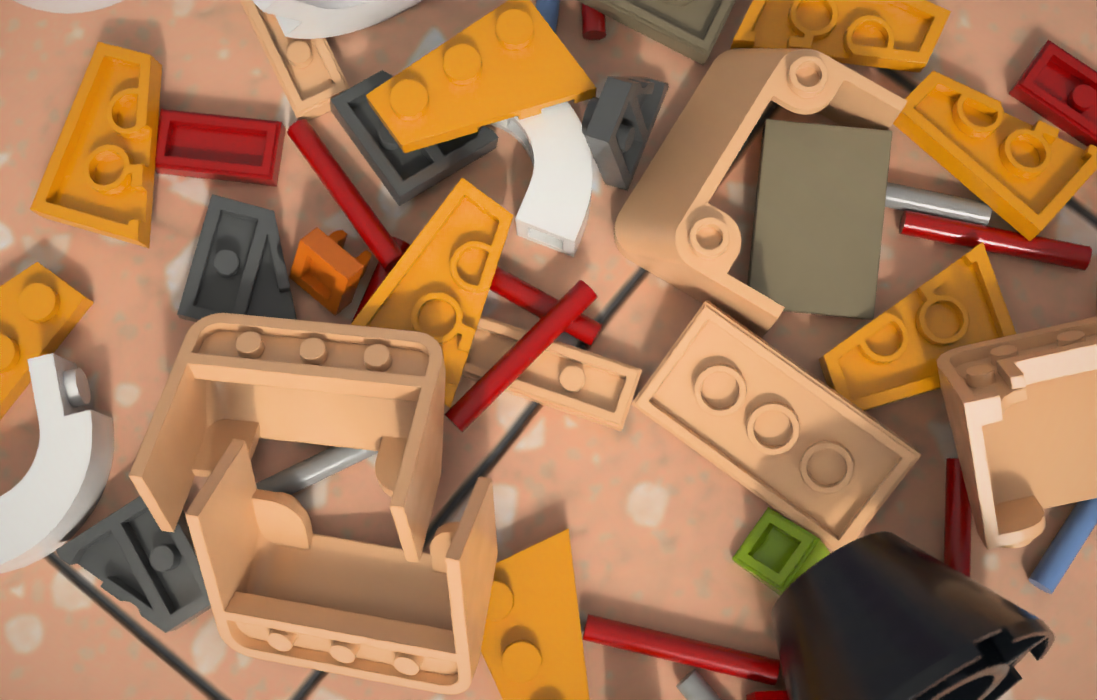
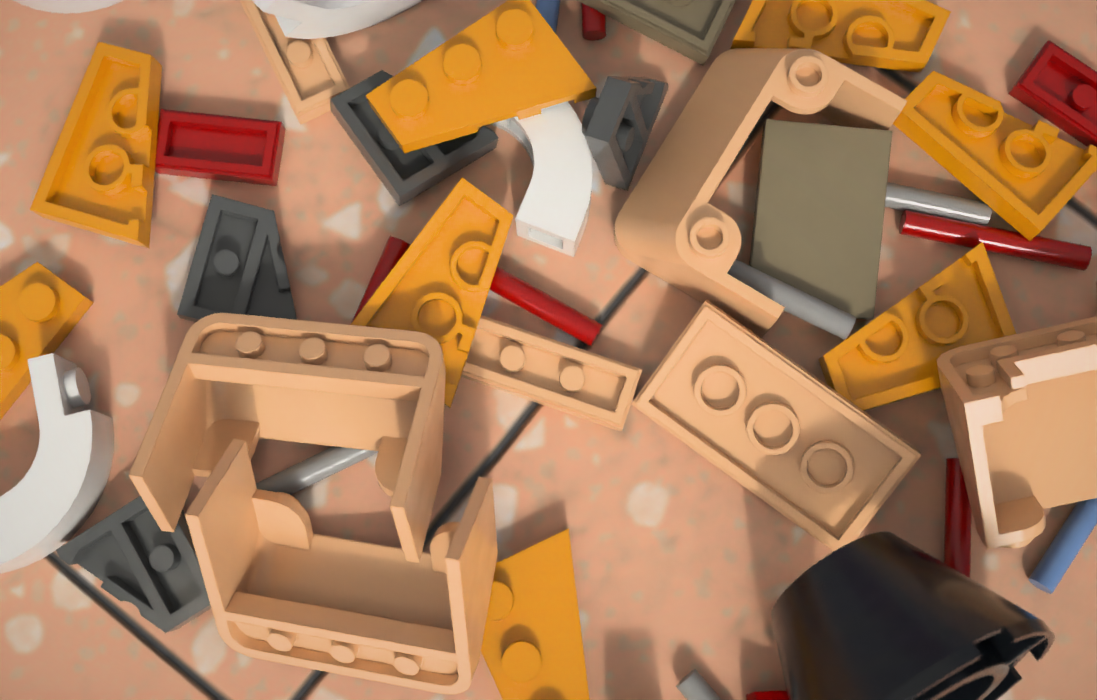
red bar [287,119,404,273] -> none
orange tile [289,227,372,316] -> none
red bar [444,280,598,433] -> none
red bar [582,614,780,686] -> none
lime slope [732,507,830,596] -> none
none -> light grey bar [727,259,856,340]

